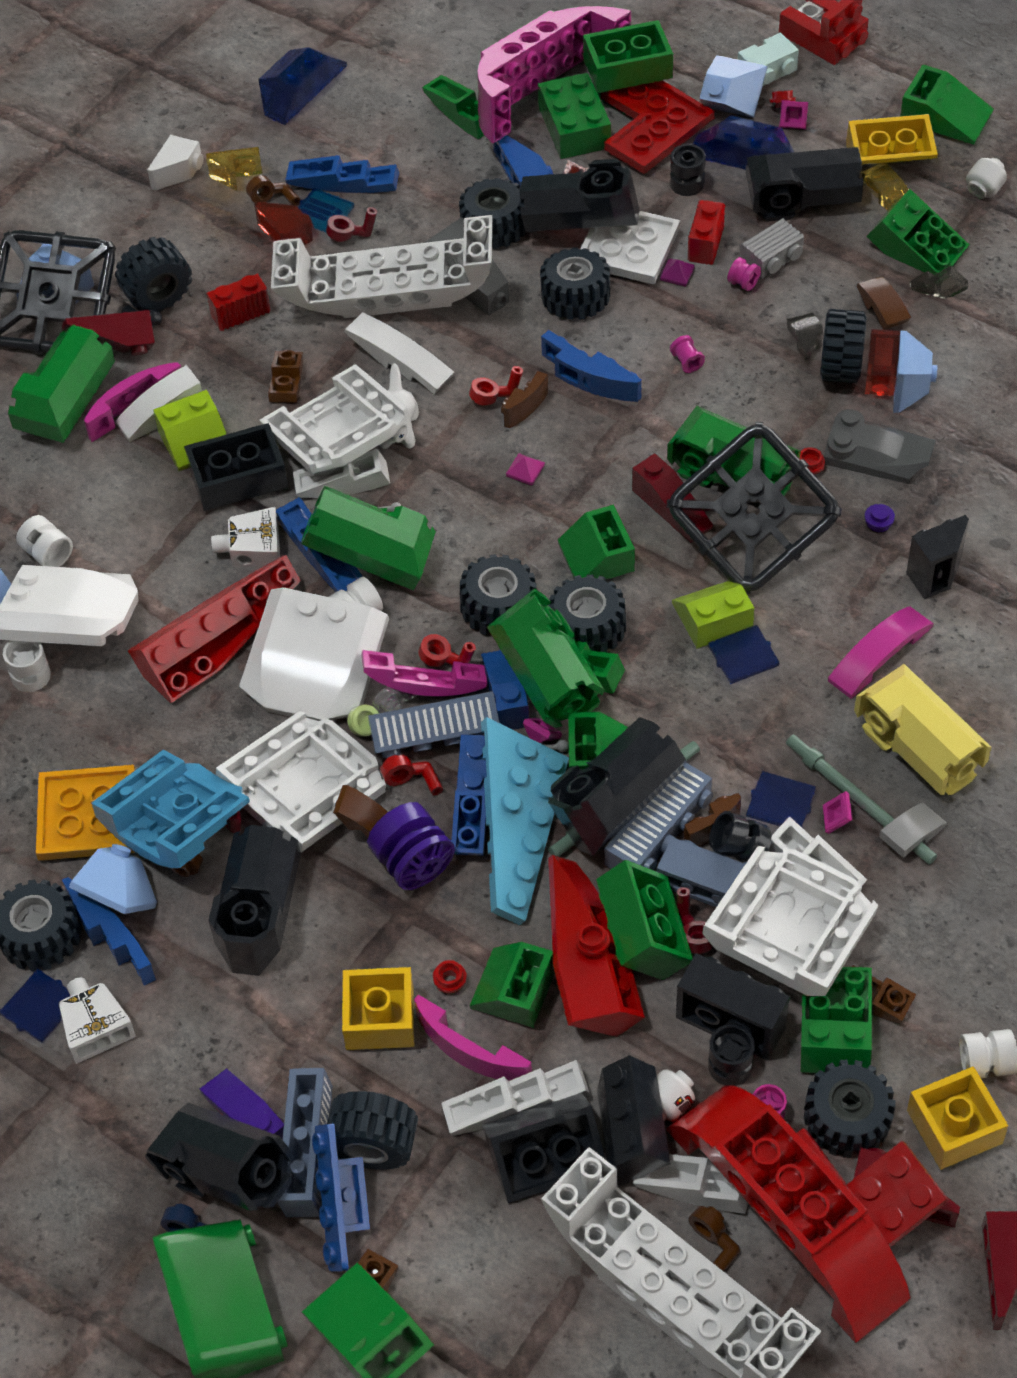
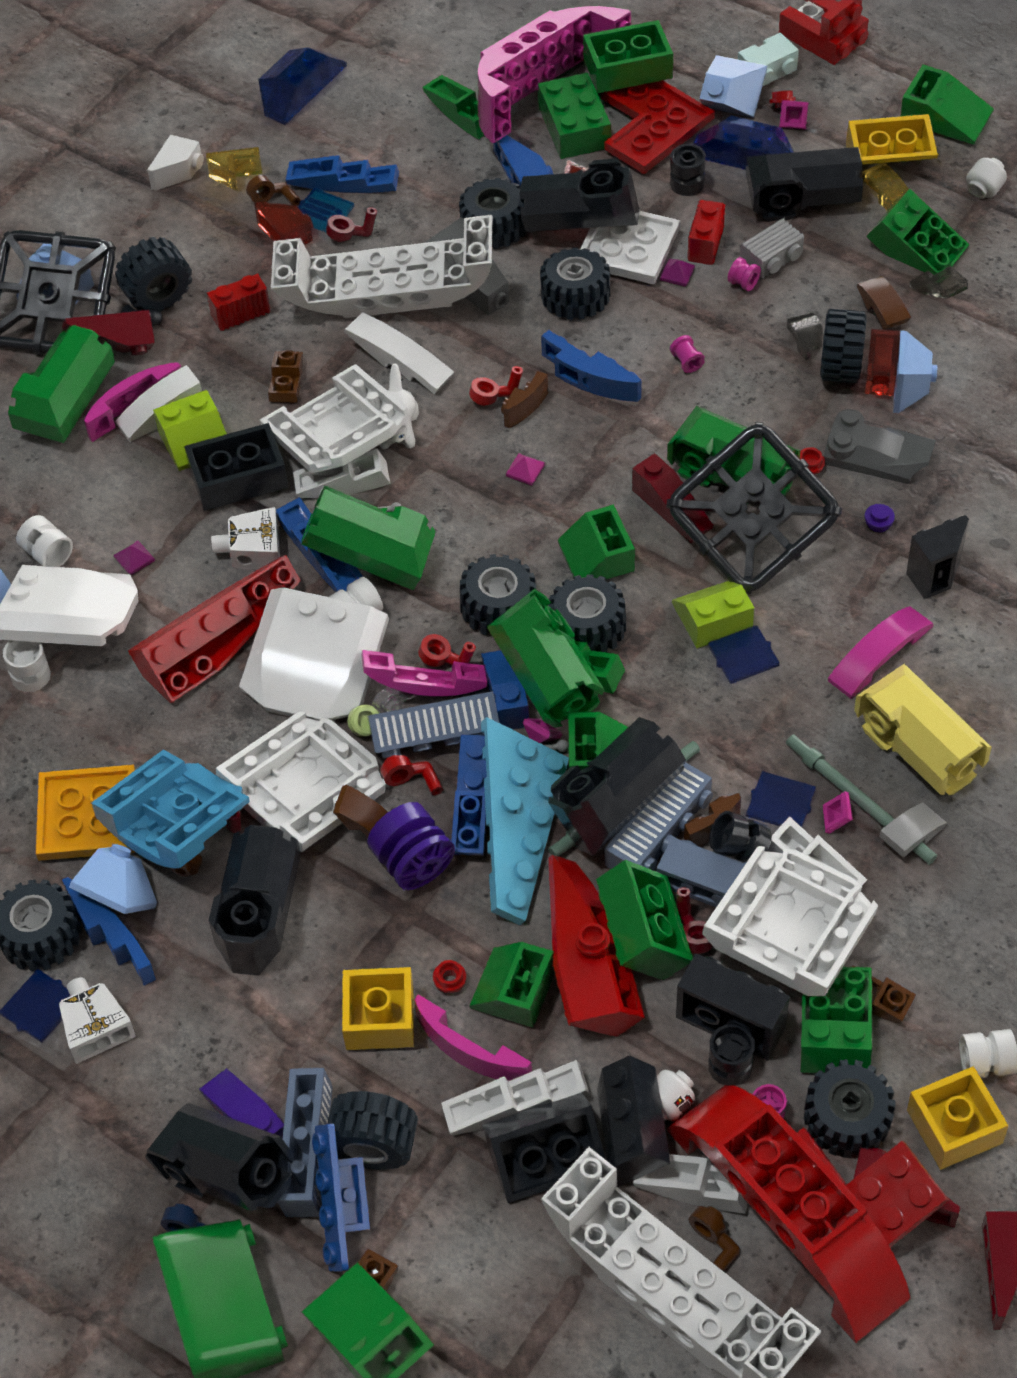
none -> magenta slope [113,540,155,575]

